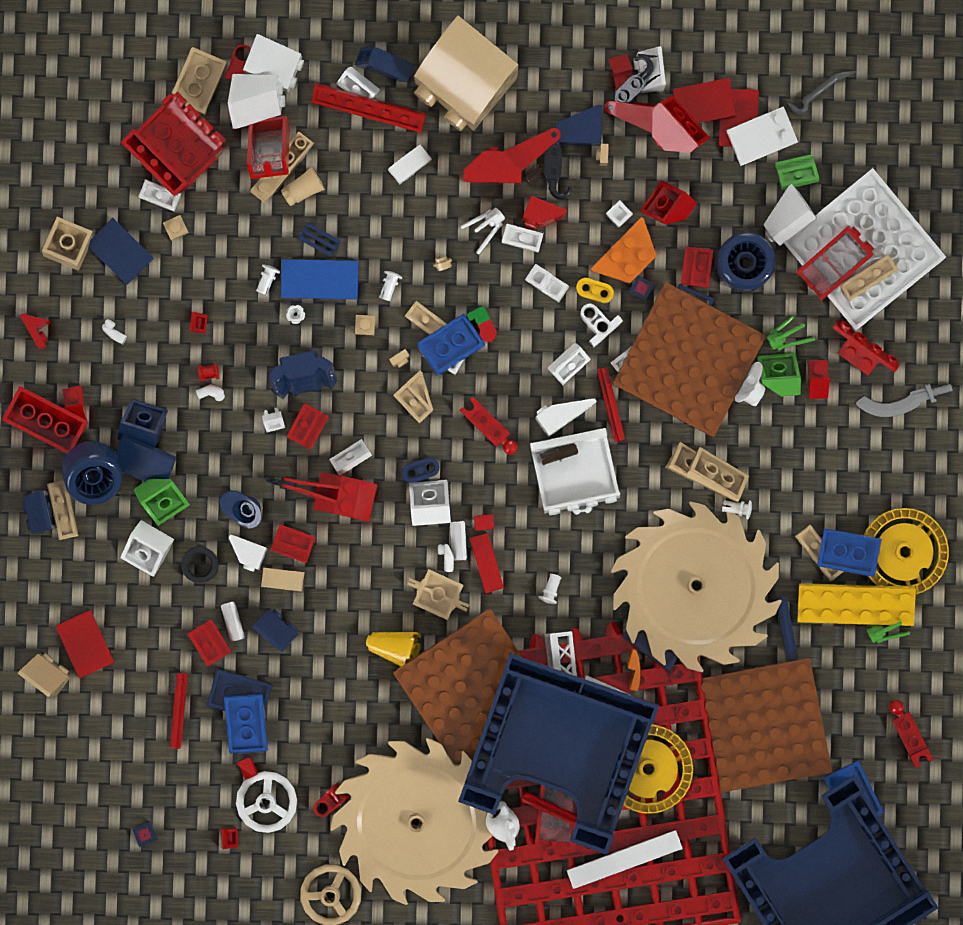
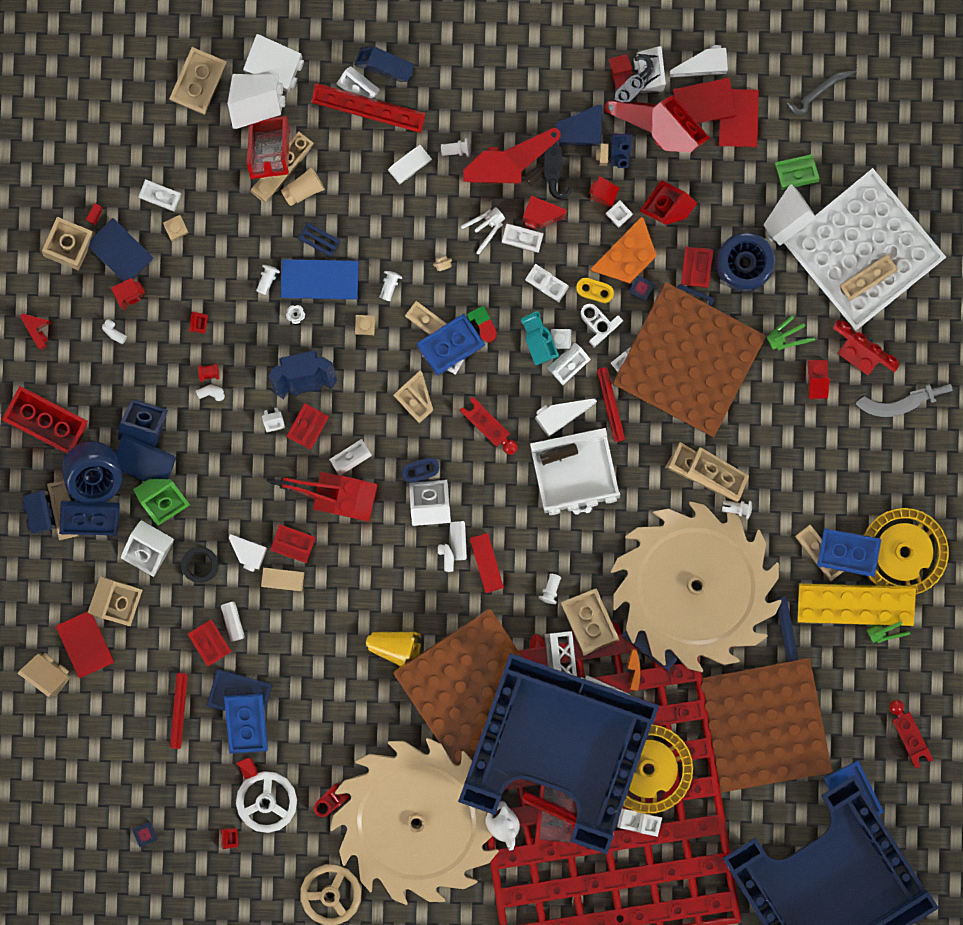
red slope [62,386,88,421] -> none
red slope [121,92,226,197] -> none
dark blue piece [220,491,262,528] -> none
red piece [225,44,251,81] -> none
dark blue slope [252,609,299,652] -> none
tan plate [389,349,410,368] -> none
tan plate [407,569,470,620] -> none
tan brick [414,16,518,131] -> none
red slope [474,514,494,531] -> none
white tile [567,830,683,889] -> none
white slope [726,107,798,166] -> none
white piece [735,362,765,406] -> none
bright green slope [757,353,801,397] -> none
clear door [796,226,874,301] -> none
none -> dark blue tile [59,501,120,536]
none -> red tile [86,203,103,225]
none -> tan slope [88,576,142,626]
none -> red window [111,278,145,311]
none -> white pin [441,138,471,157]
none -> teal piece [521,311,559,366]
none -> white plate [551,329,571,349]
none -> tan plate [561,589,619,656]
none -> red slope [589,176,620,208]
none -> dark blue hips [609,132,632,168]
none -> white slope [617,808,662,837]
none -> white slope [669,45,728,78]

